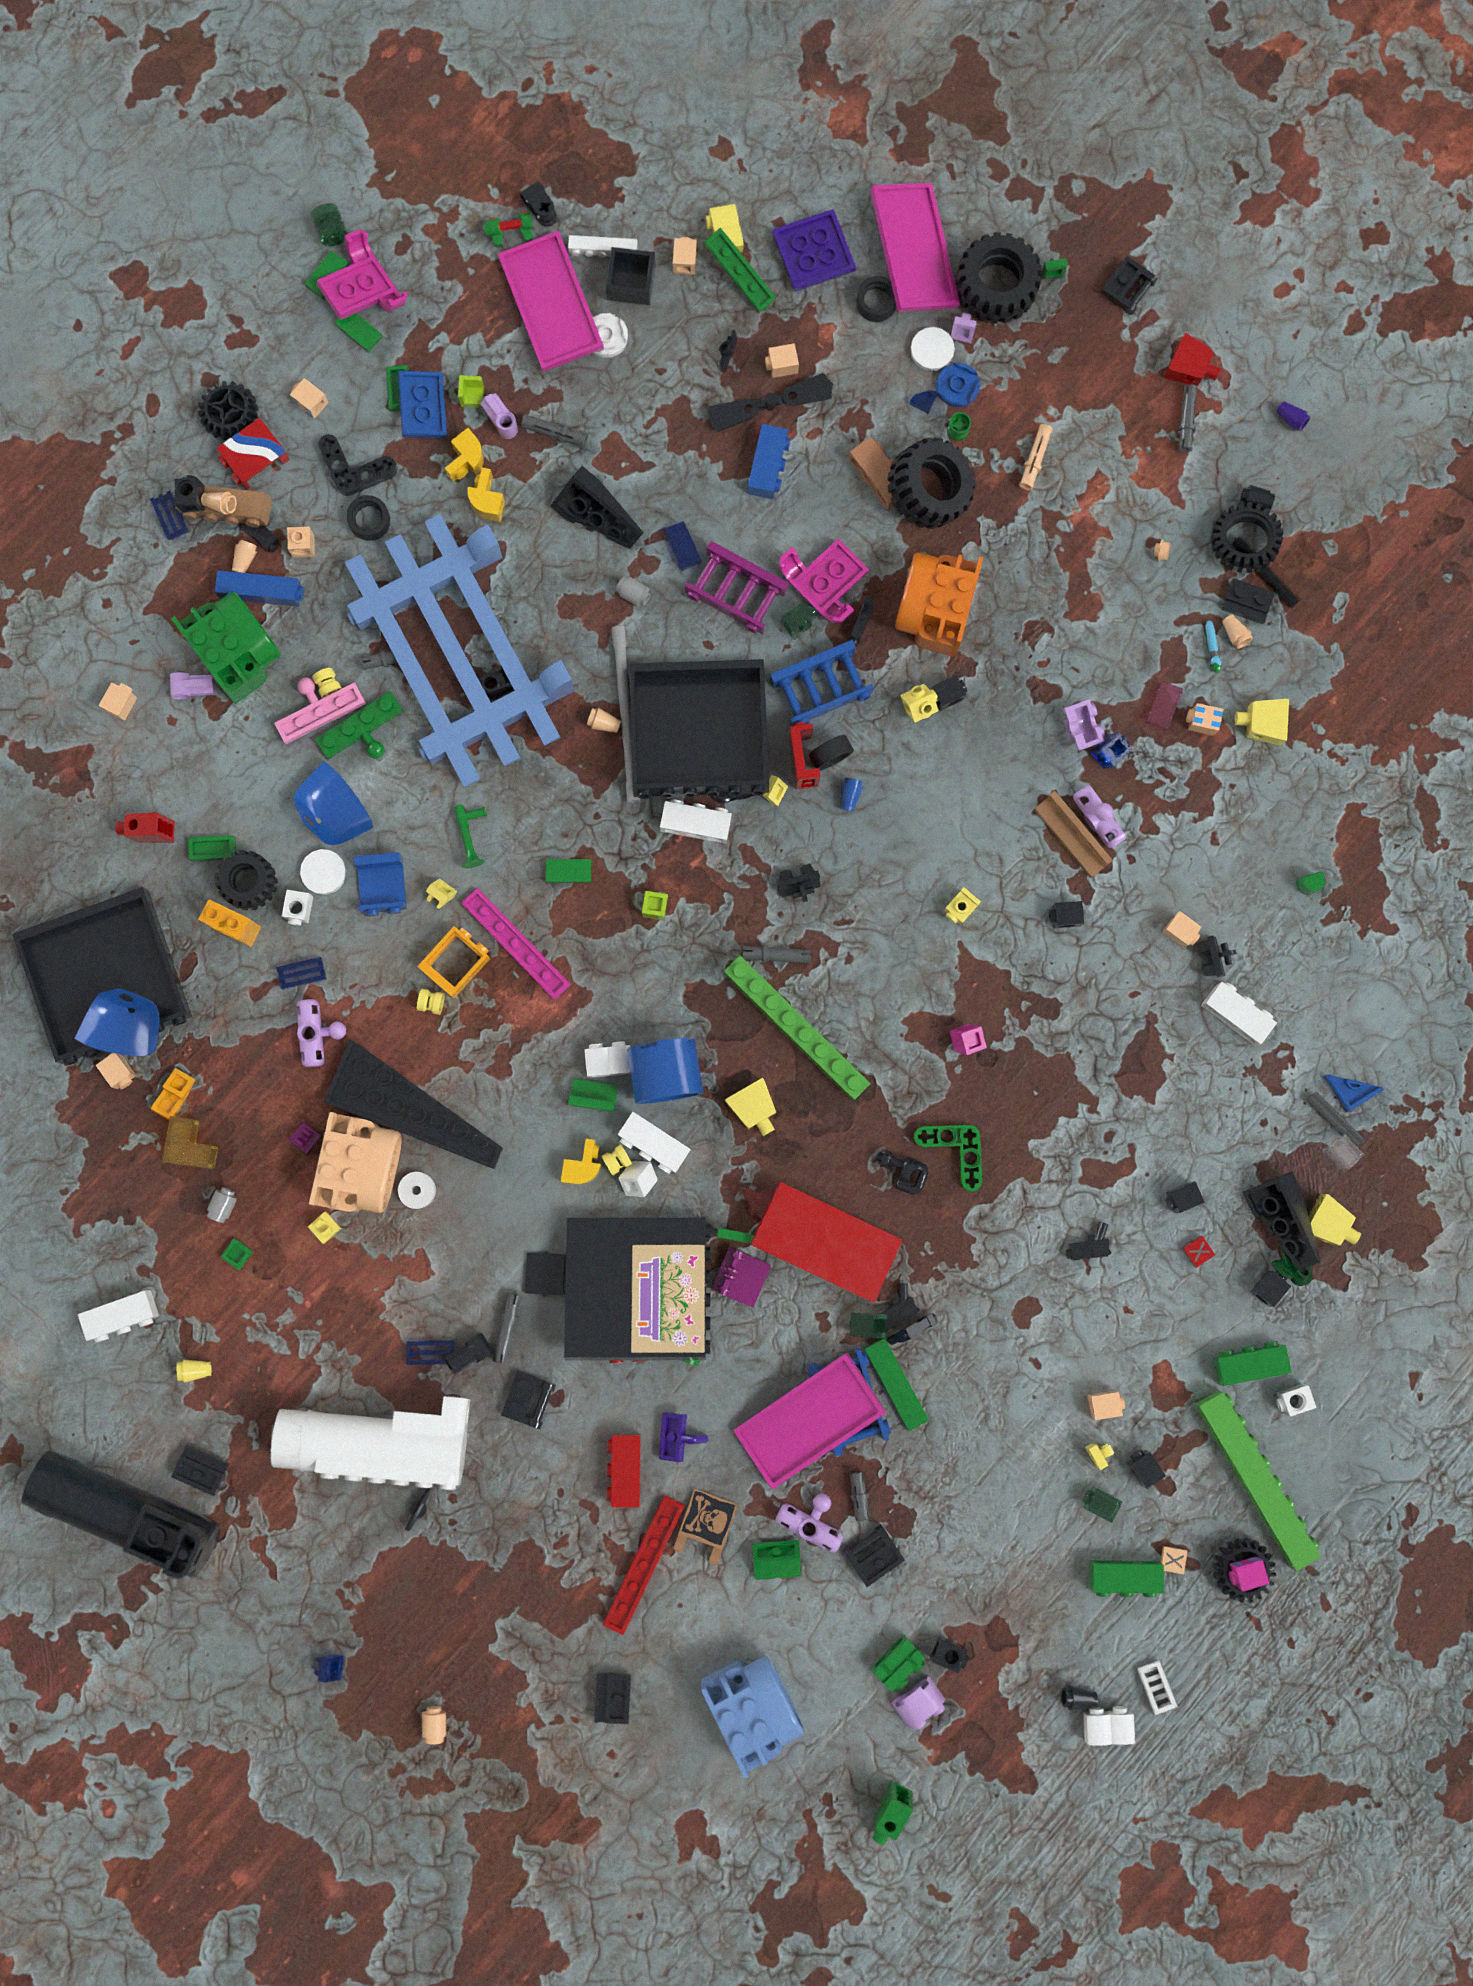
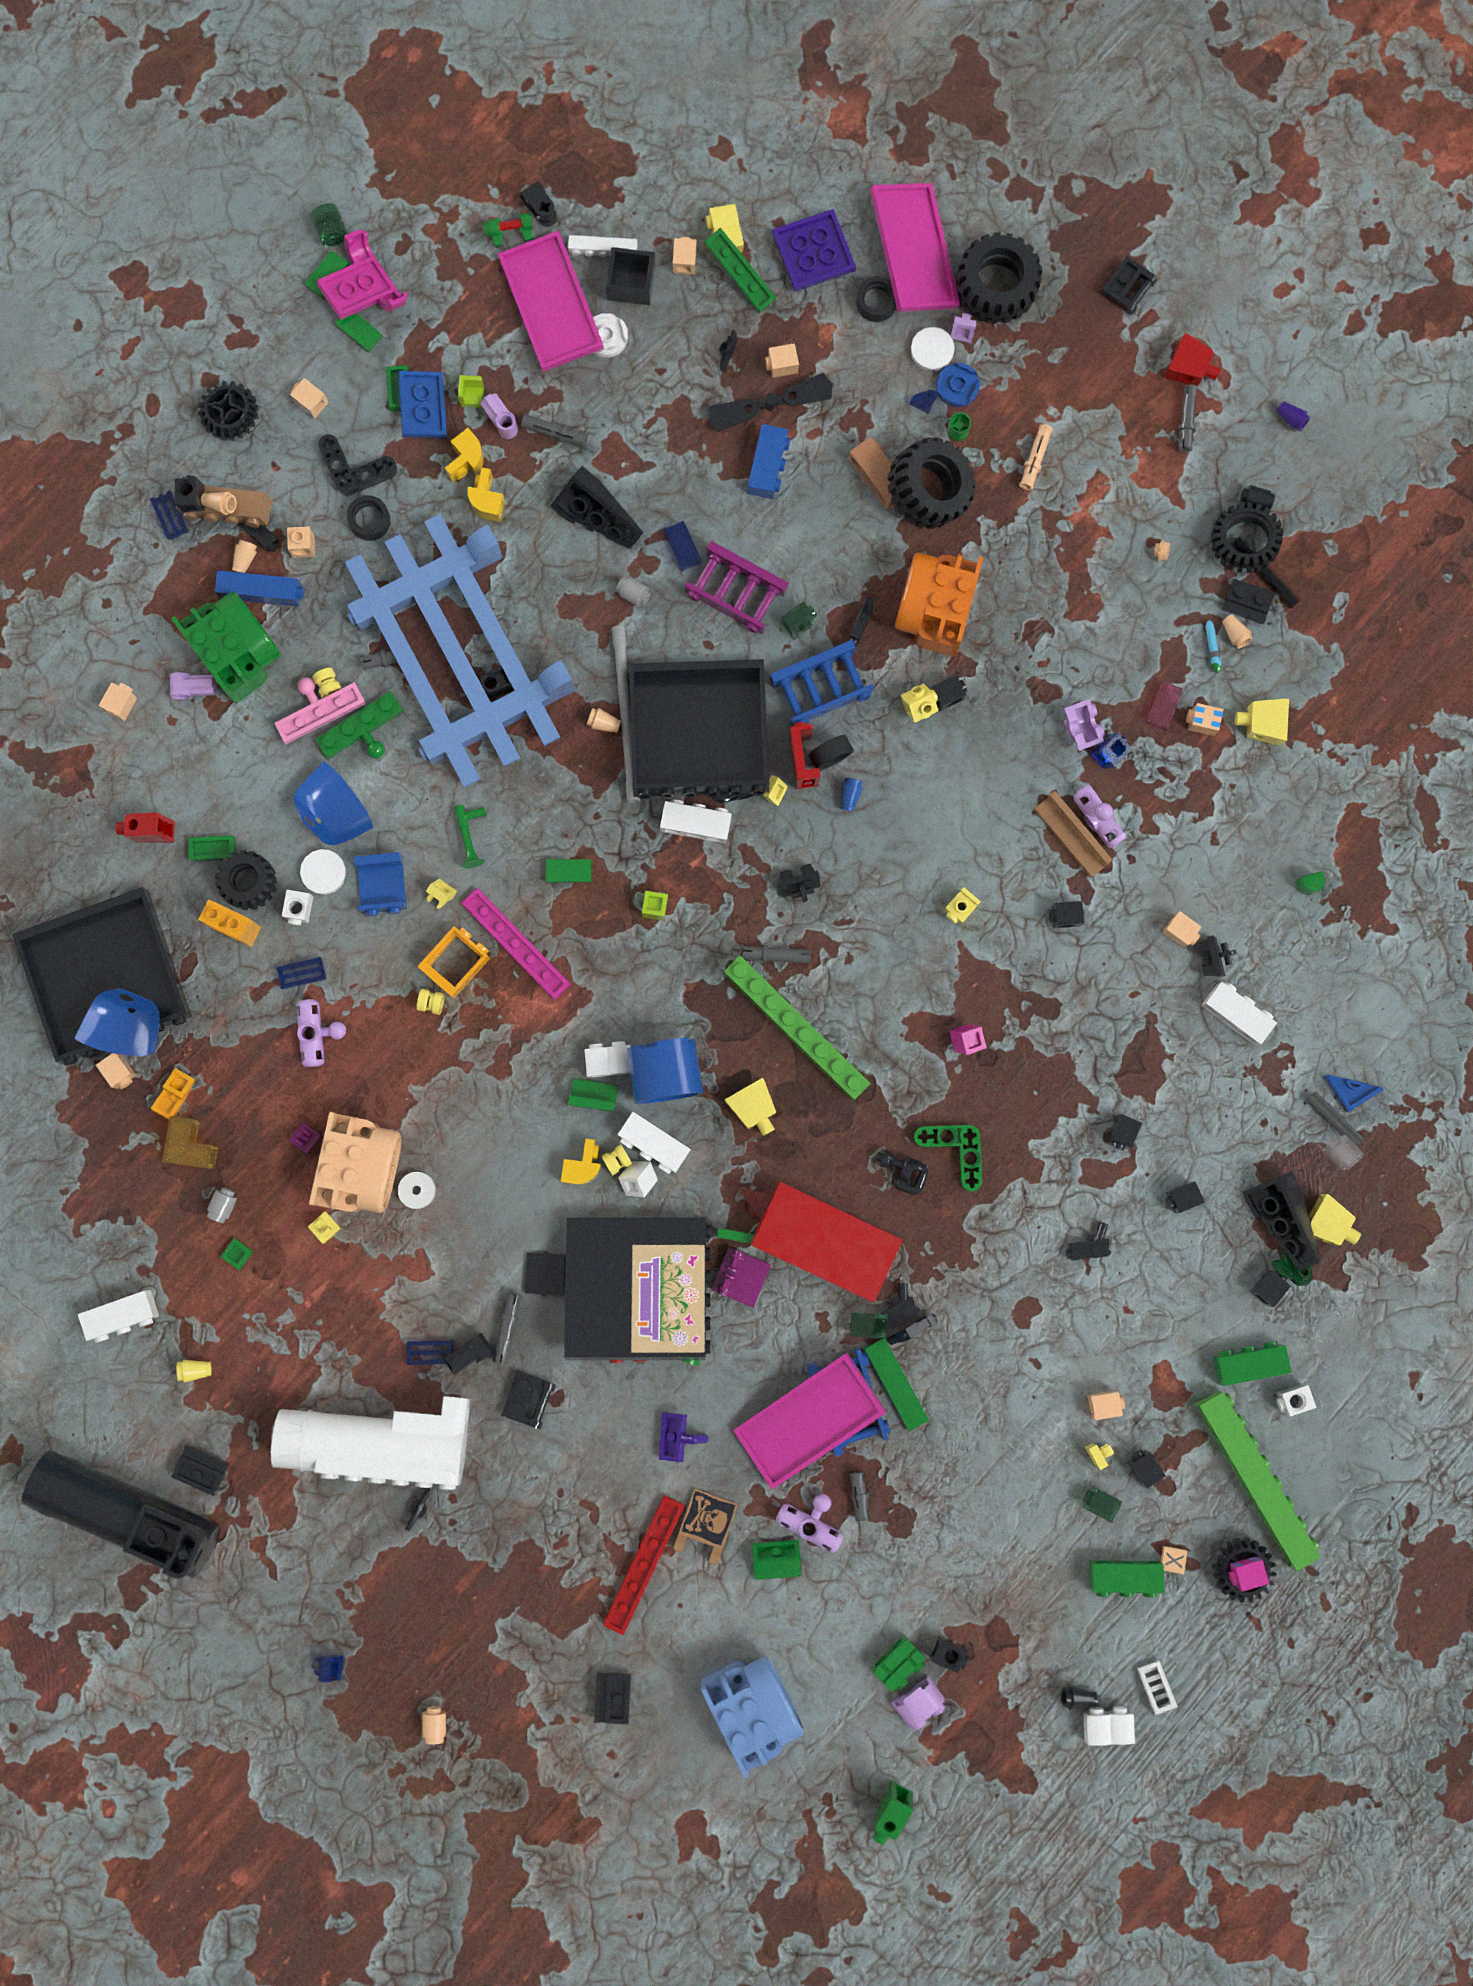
panel [217,418,290,490] -> none
black wing [324,1040,503,1169] -> none
red brick [607,1434,641,1508] -> none
dark pink piece [779,539,869,623] -> none
black plate [843,1524,905,1587] -> none
green tile [1042,258,1067,279] -> none
red tile [1182,1236,1215,1268] -> none
none -> black brick [1107,1114,1142,1151]

